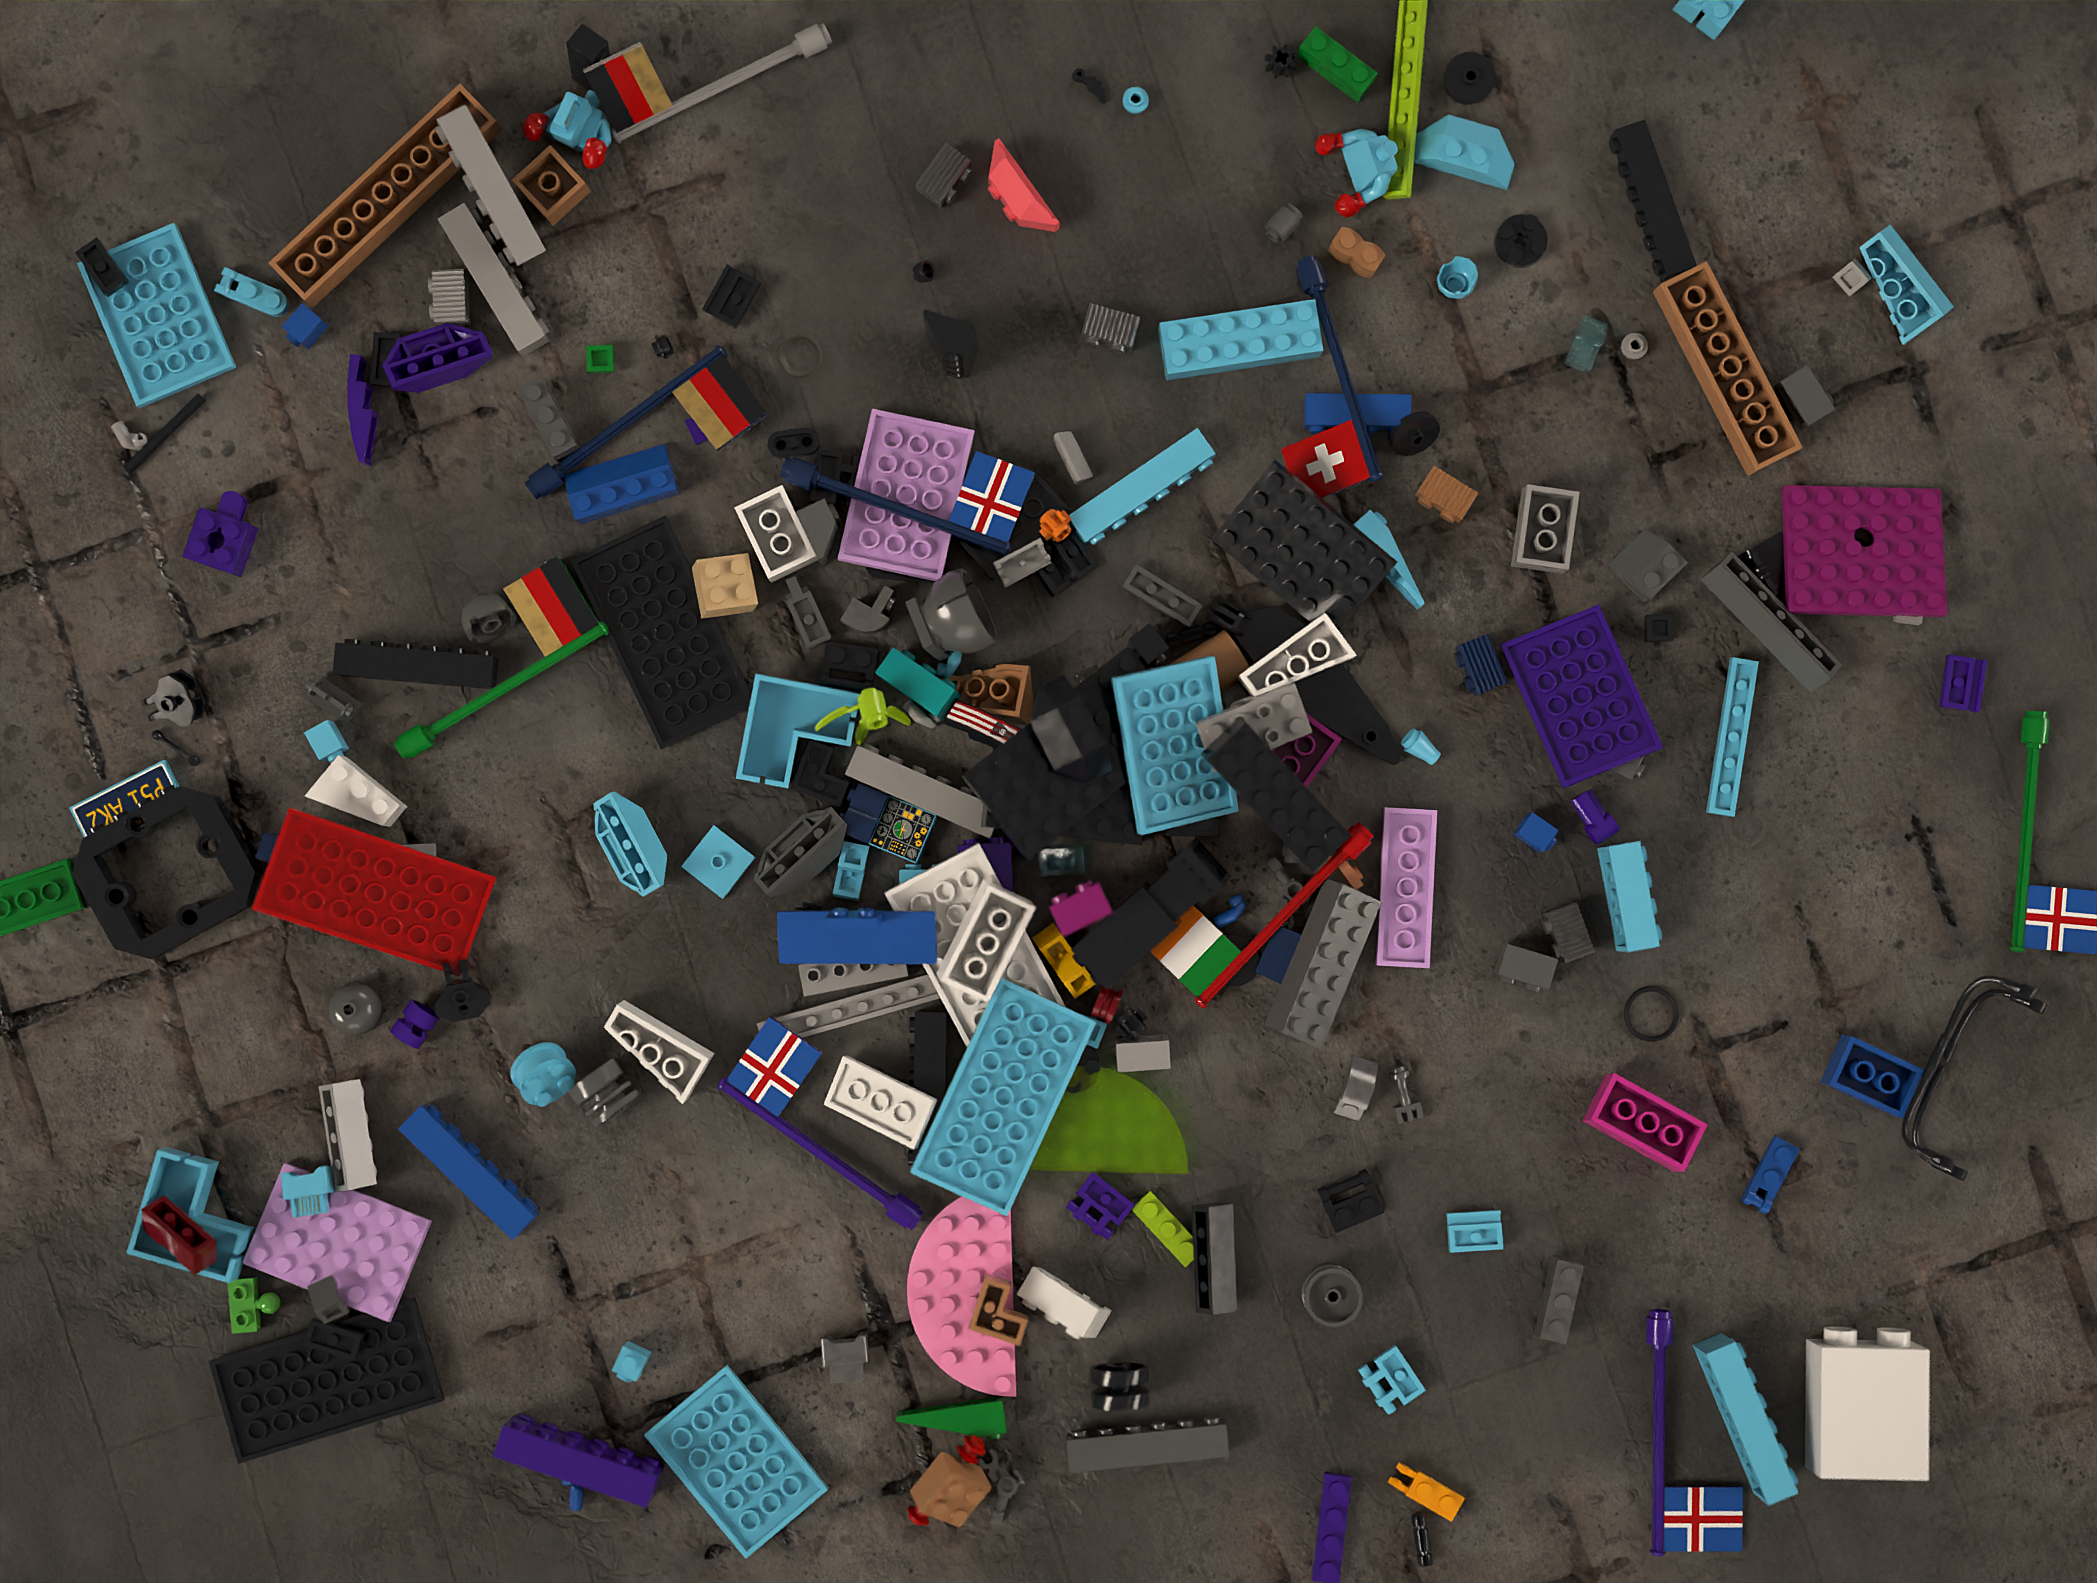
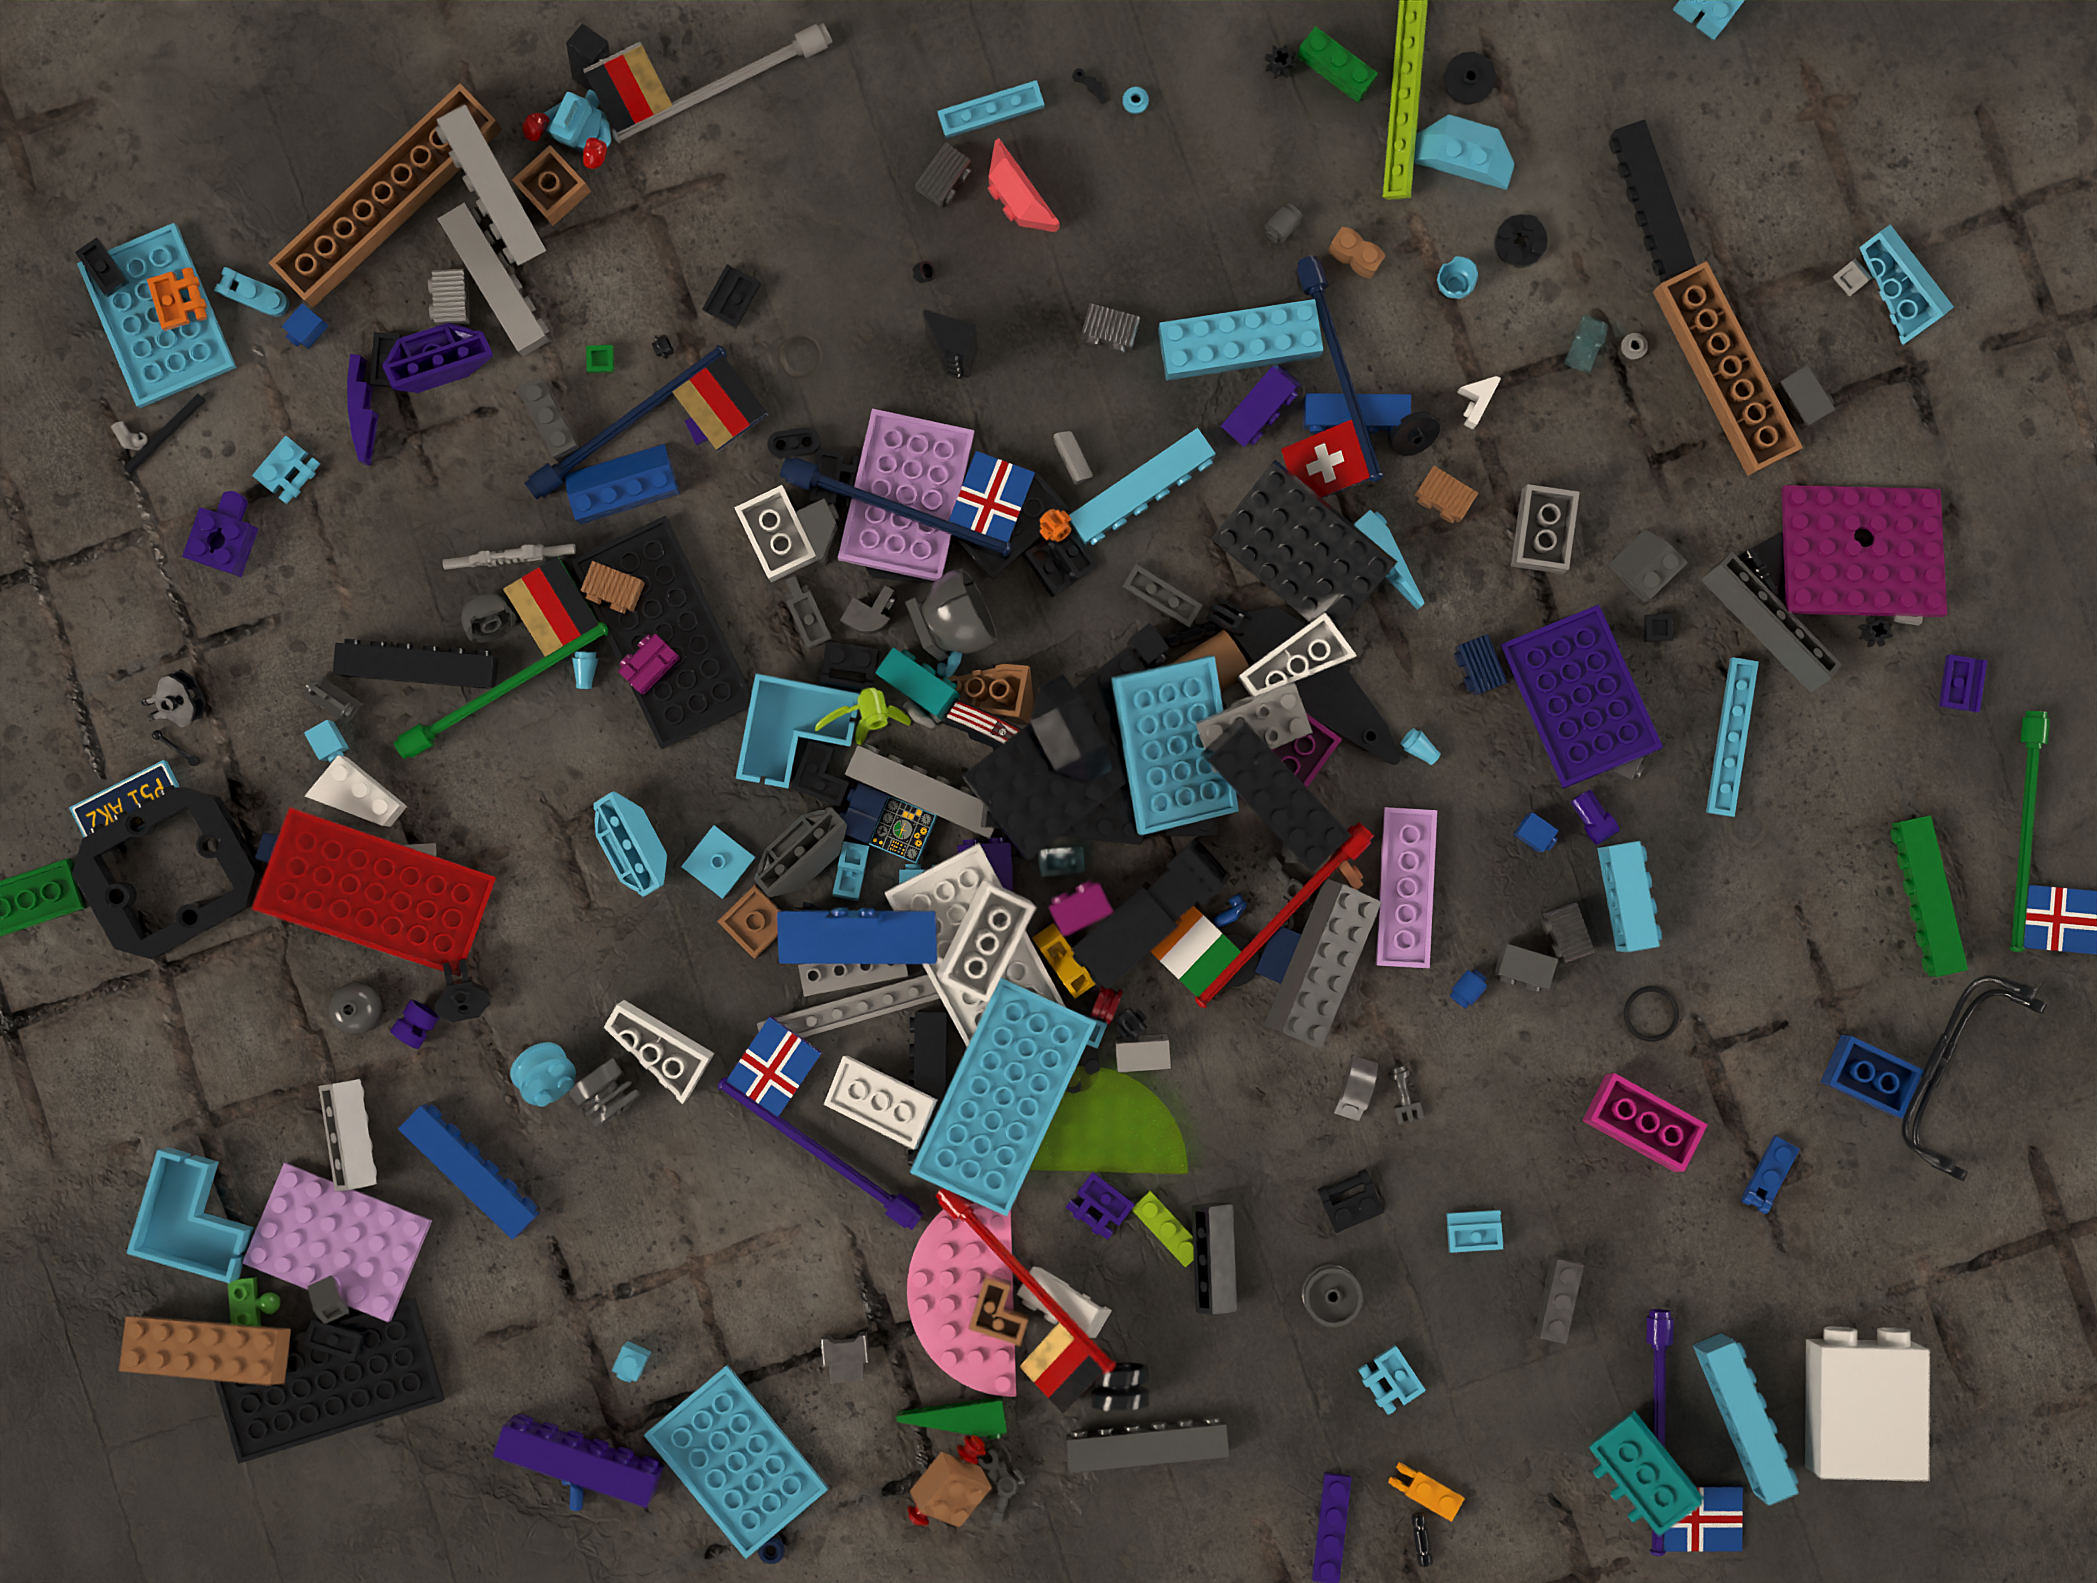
dark red piece [141,1195,217,1276] -> none
medium azure piece [281,1166,334,1218] -> none
tan brick [692,553,758,619] -> none
light grey hinge [993,538,1051,588] -> none
medium azure torso [1315,129,1398,218] -> none
none -> medium nougat brick [119,1316,291,1385]
none -> orange plate [147,267,207,331]
none -> medium azure plate [252,436,320,504]
none -> light grey bar [443,544,576,570]
none -> medium azure cone [572,651,598,689]
none -> medium nougat brick [581,561,645,614]
none -> magenta brick [618,634,680,695]
none -> medium nougat tile [717,884,781,959]
none -> dark blue plate [758,1537,785,1564]
none -> flag [936,1188,1115,1414]
none -> medium azure plate [937,80,1044,138]
none -> dark purple wedge [1221,364,1302,447]
none -> blue brick [1449,969,1488,1009]
none -> white slope [1457,376,1501,429]
none -> teal piece [1589,1410,1704,1536]
none -> black gear [1858,616,1893,647]
none -> green brick [1891,815,1968,977]

